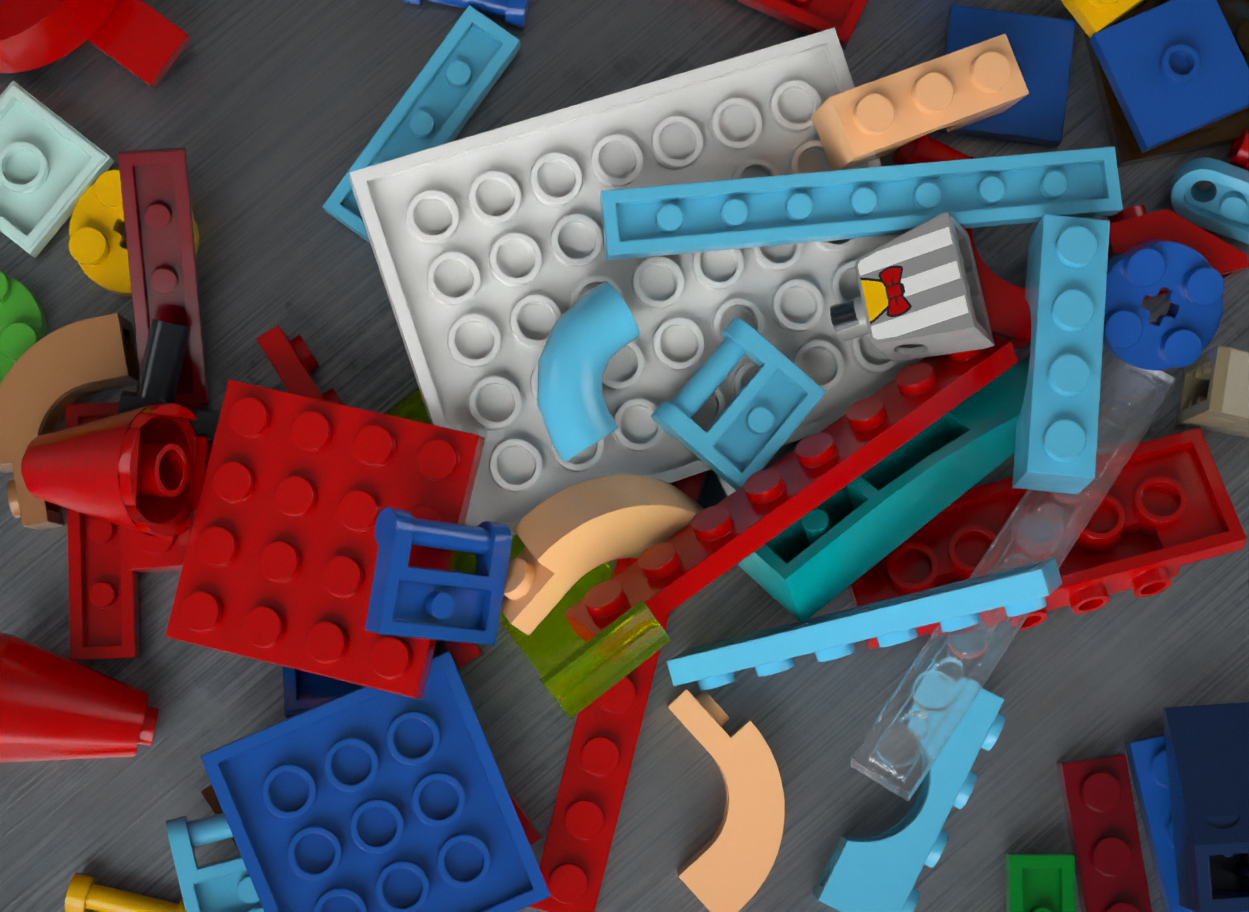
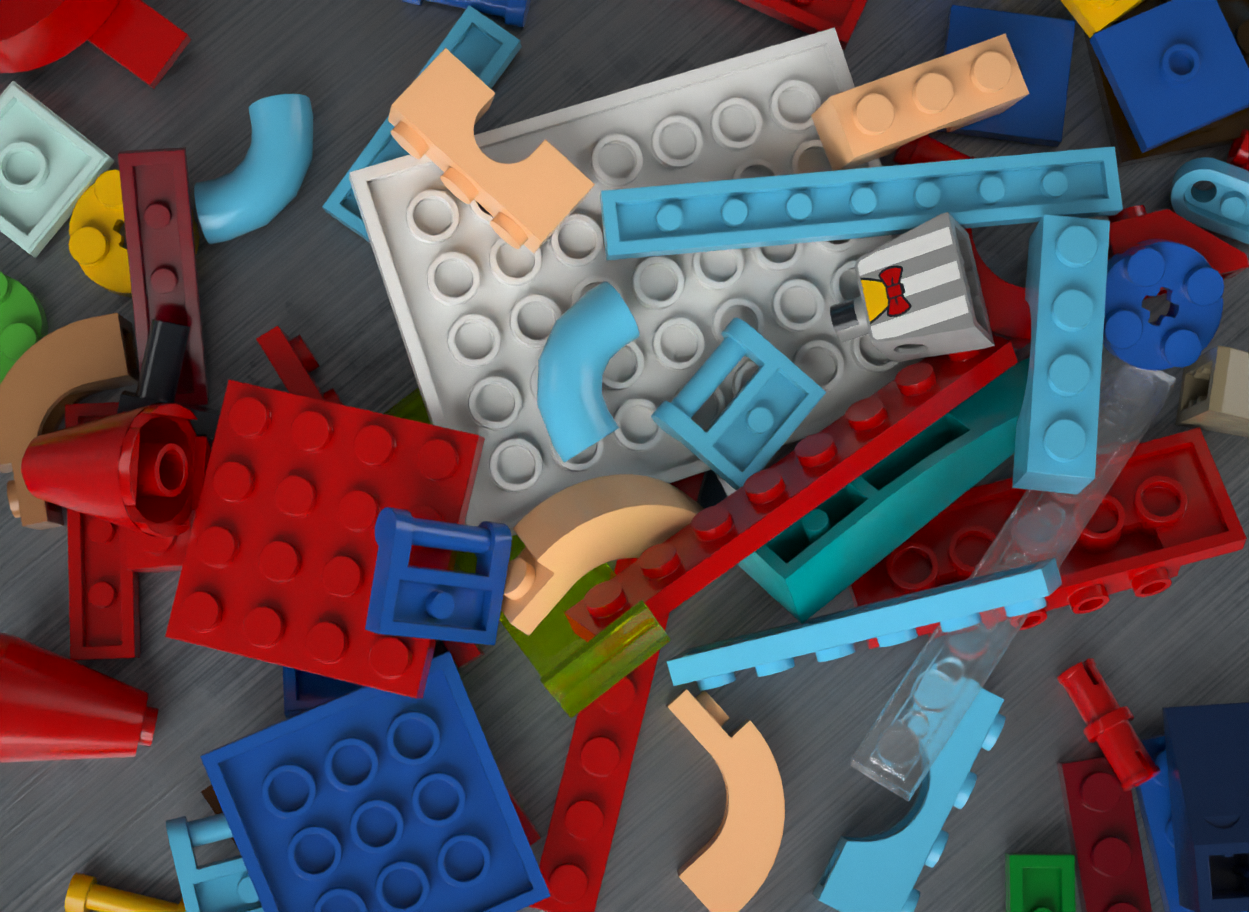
none -> medium azure cylinder [194,94,313,244]
none -> light nougat arch [388,48,595,253]
none -> red pin [1057,658,1161,792]

